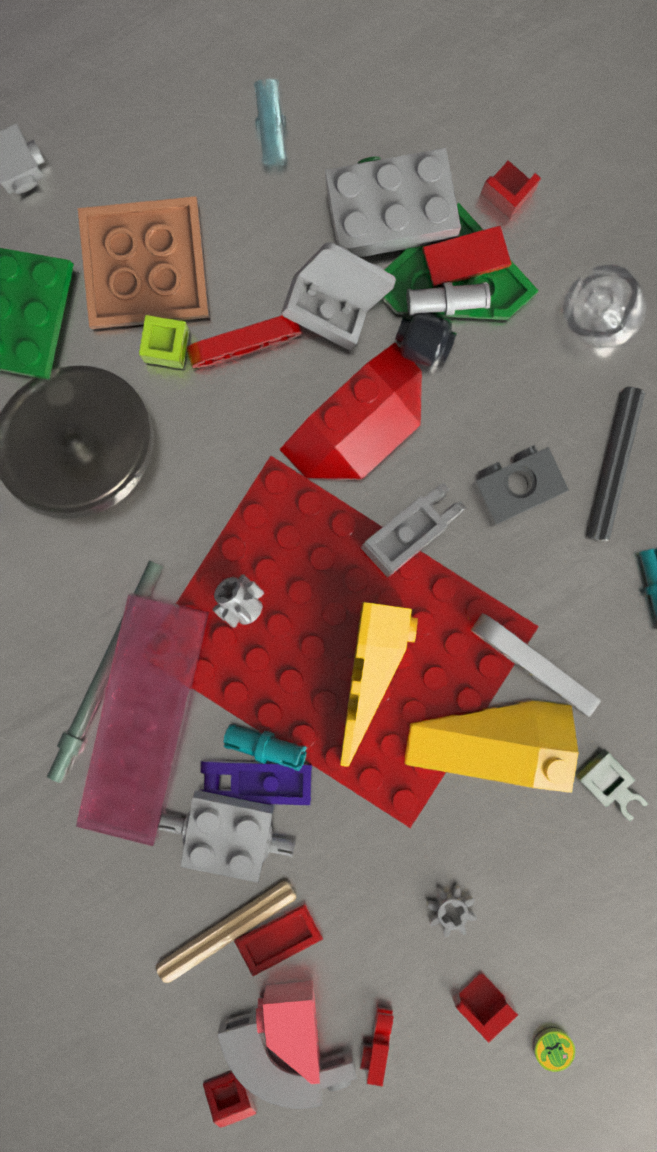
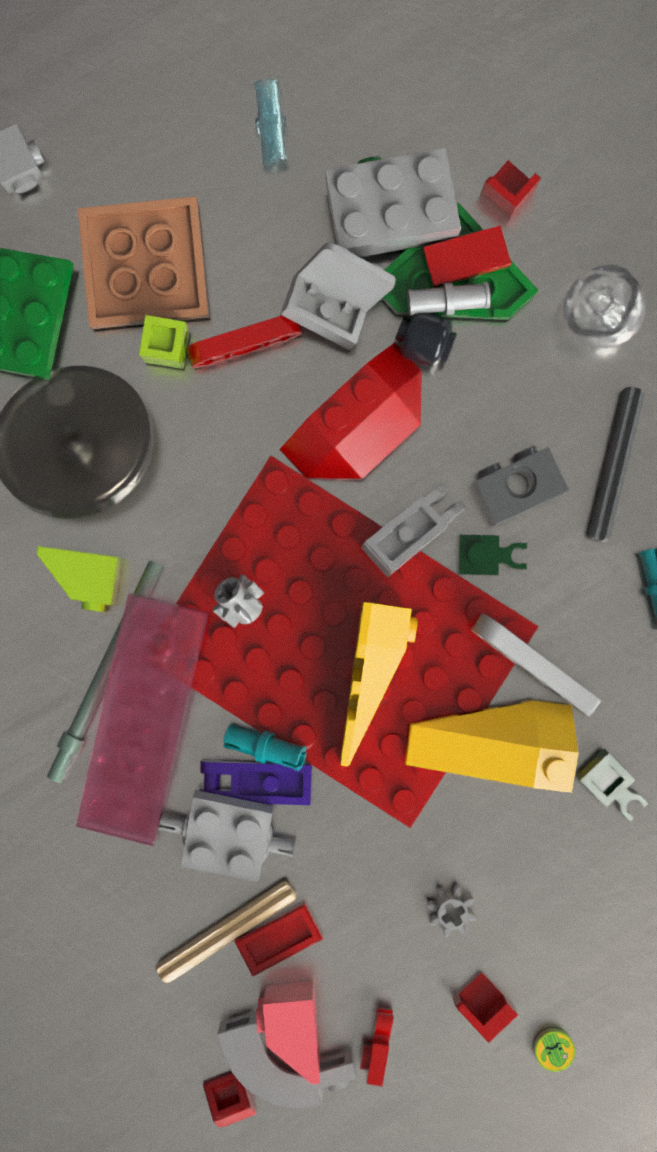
none -> lime slope [37,546,123,612]
none -> dark green plate [458,534,527,576]

